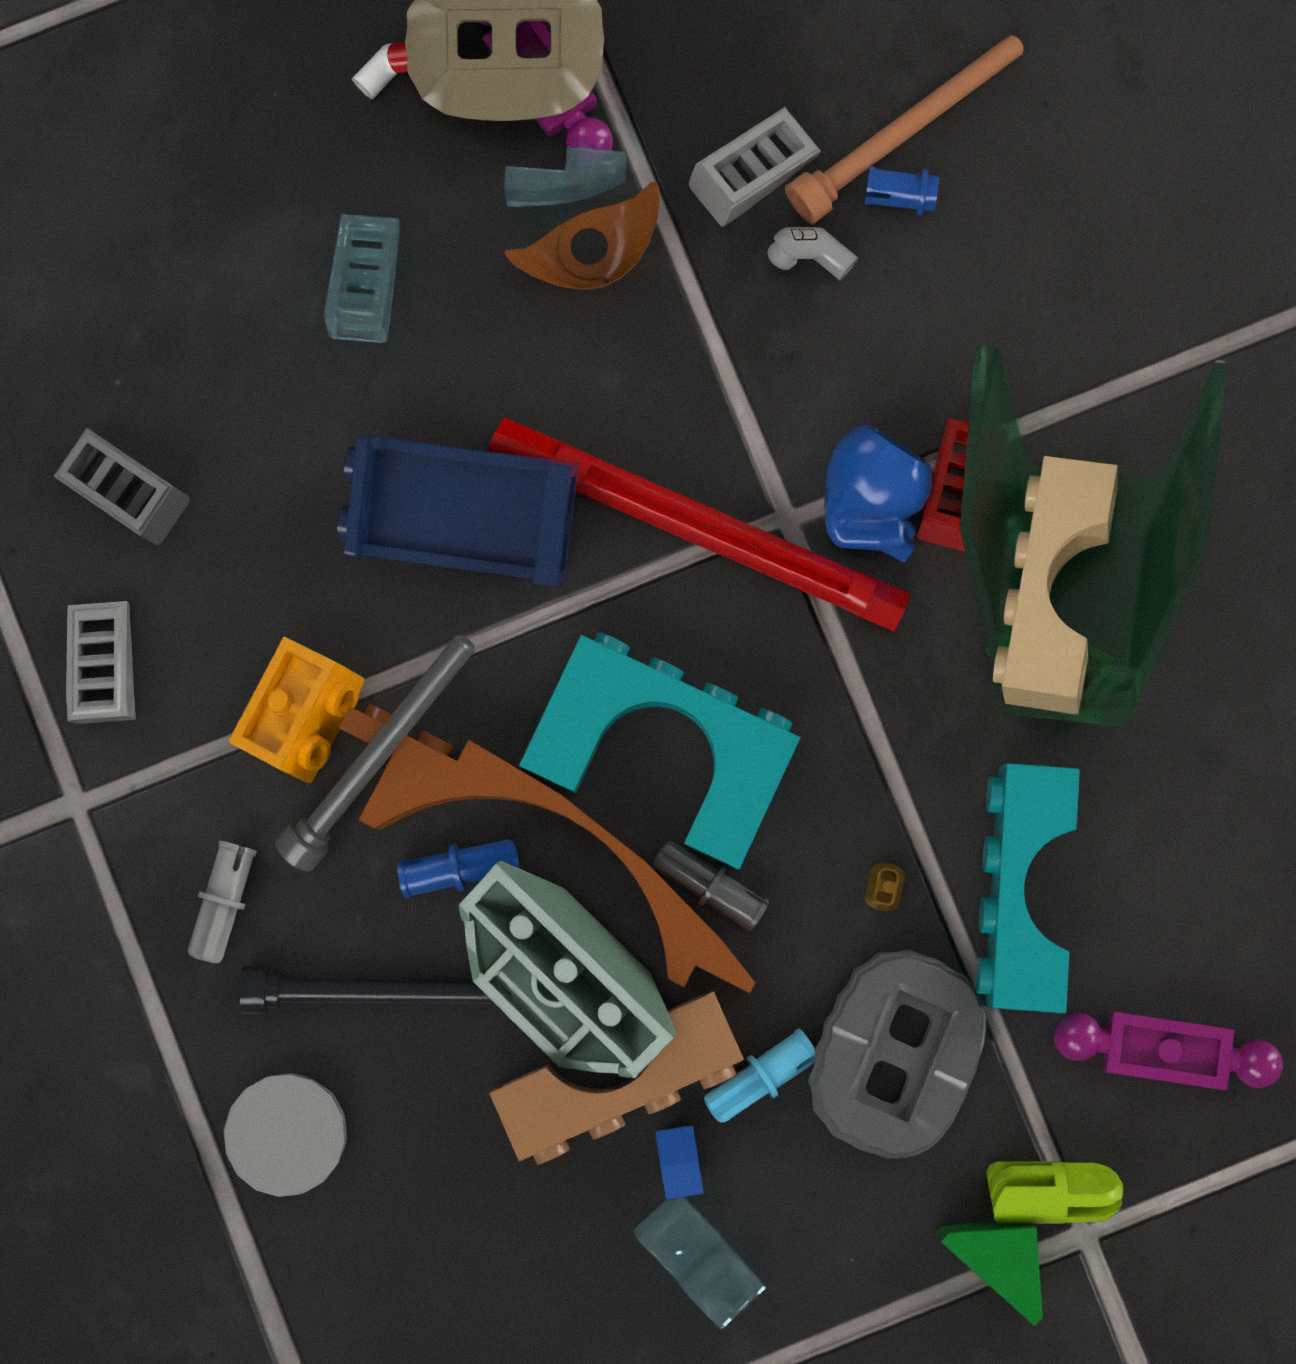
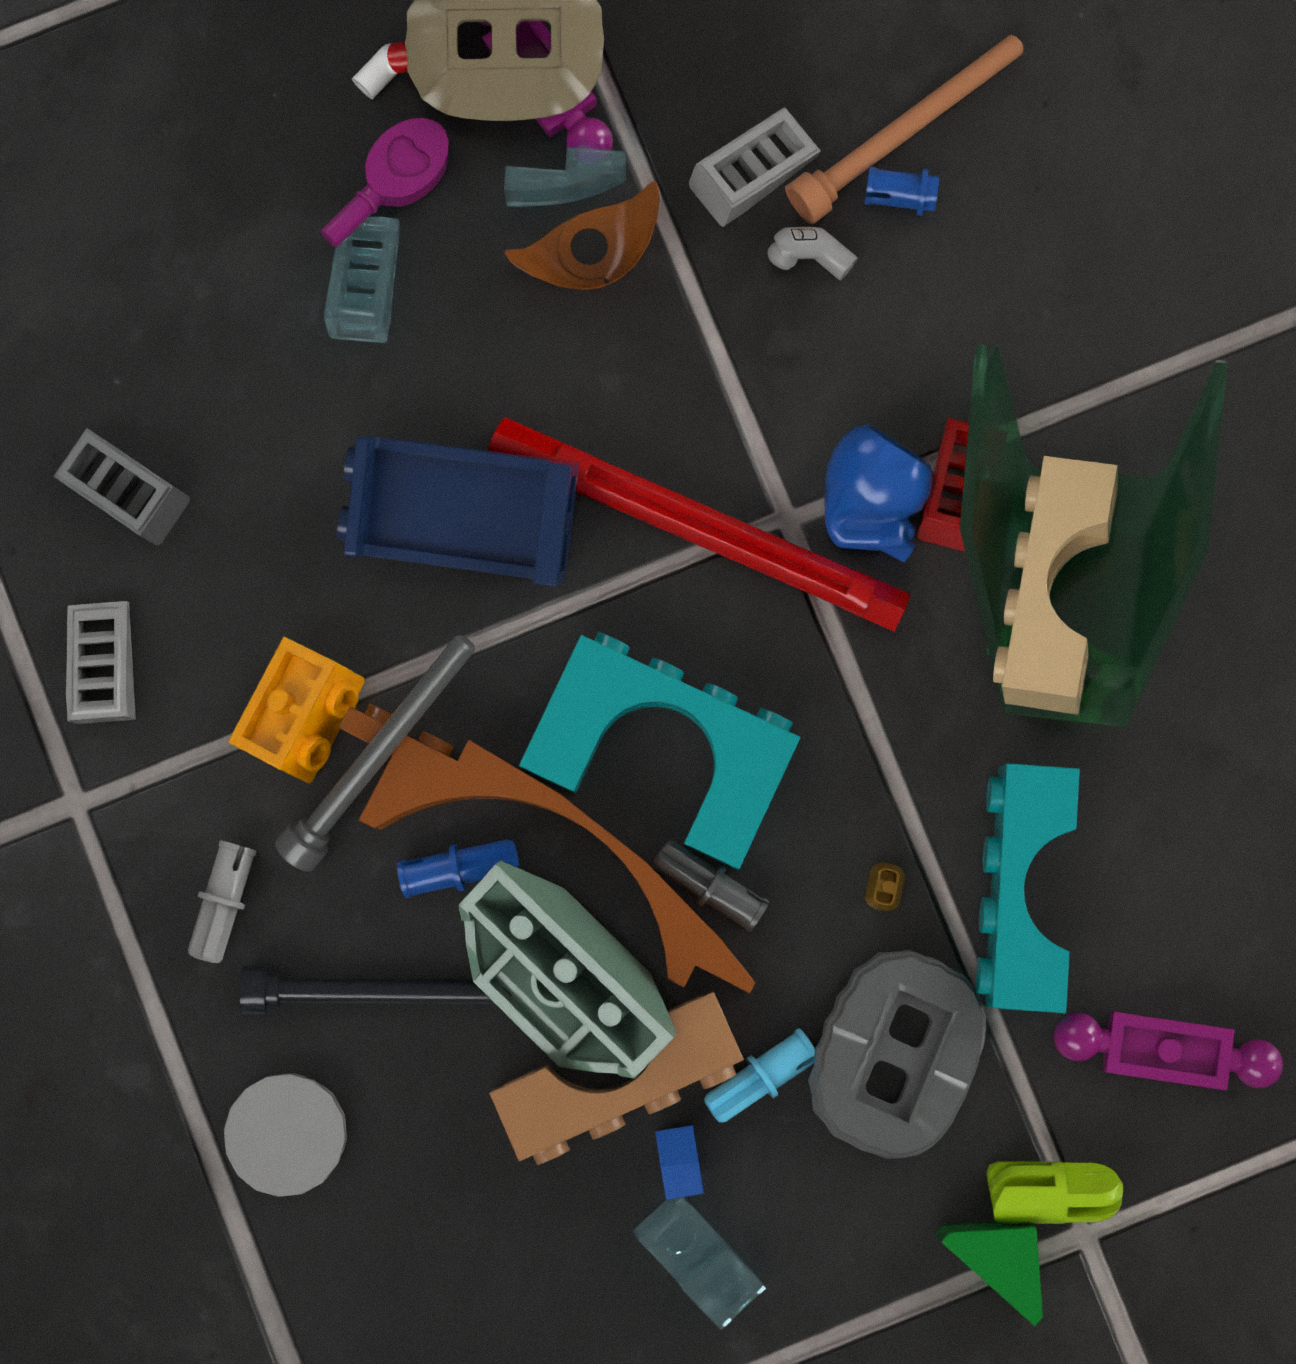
none -> magenta piece [320,118,449,248]

